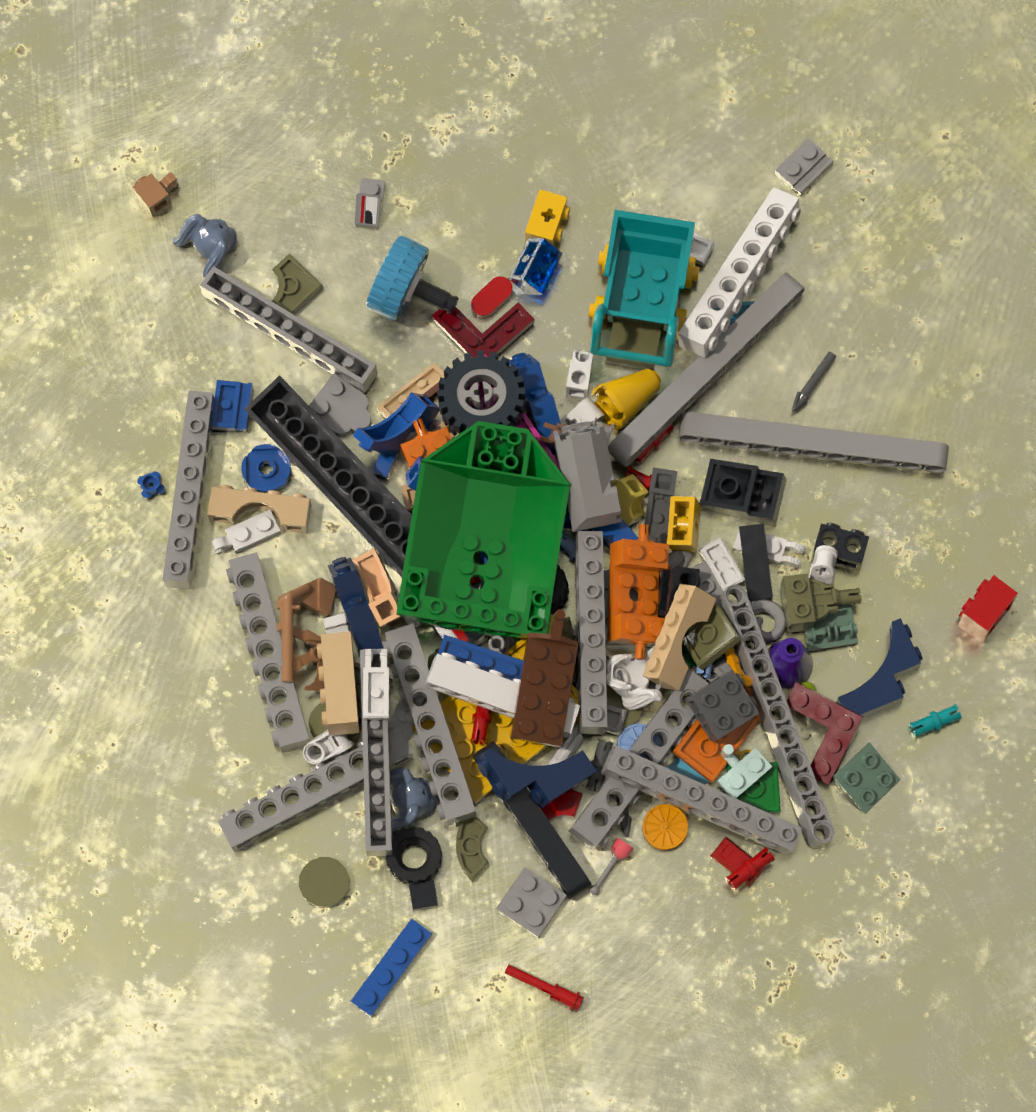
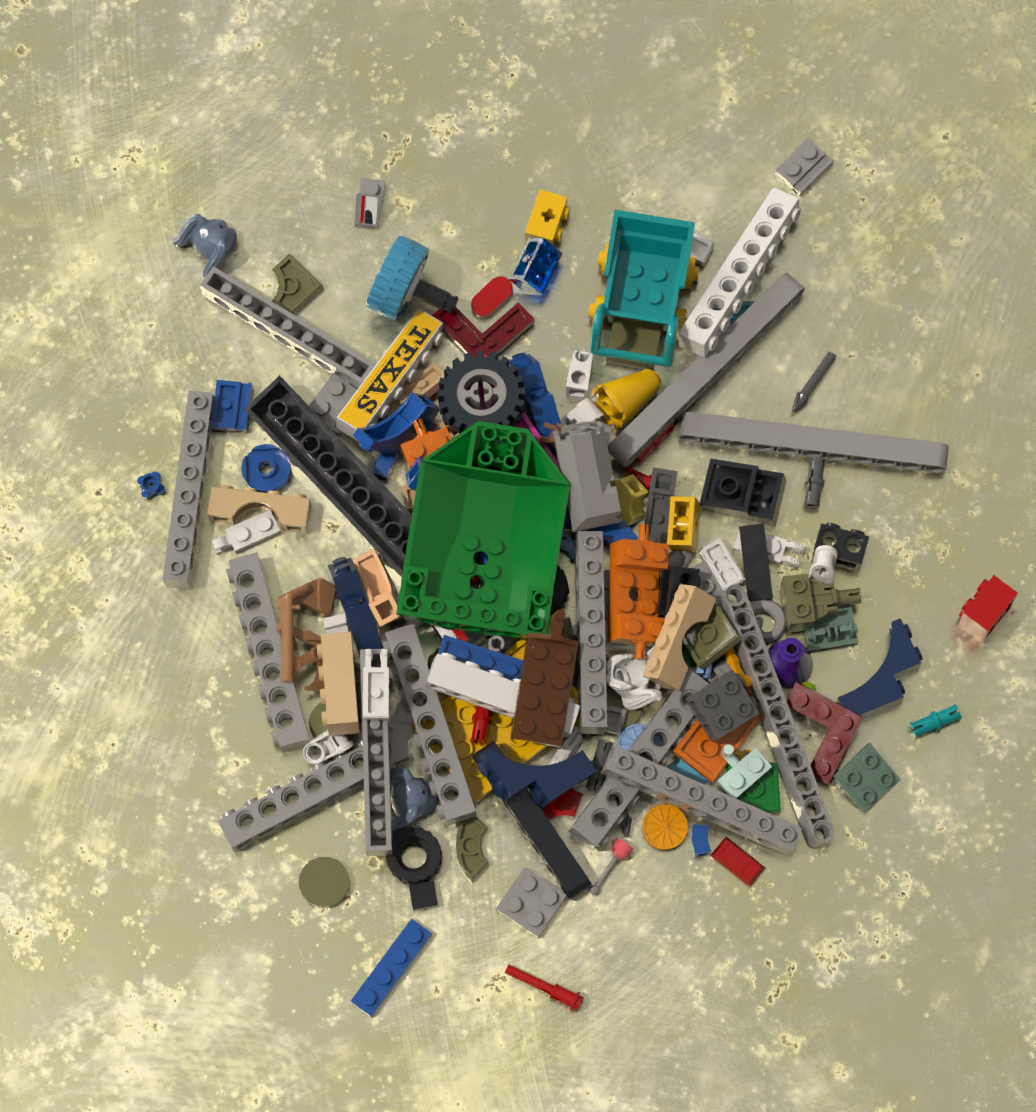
medium nougat brick [132,172,179,217] -> none
red pin [725,847,775,891] -> none
none -> brick [336,308,444,442]
none -> blue piece [691,824,711,858]
none -> dark grey pin [804,456,826,508]

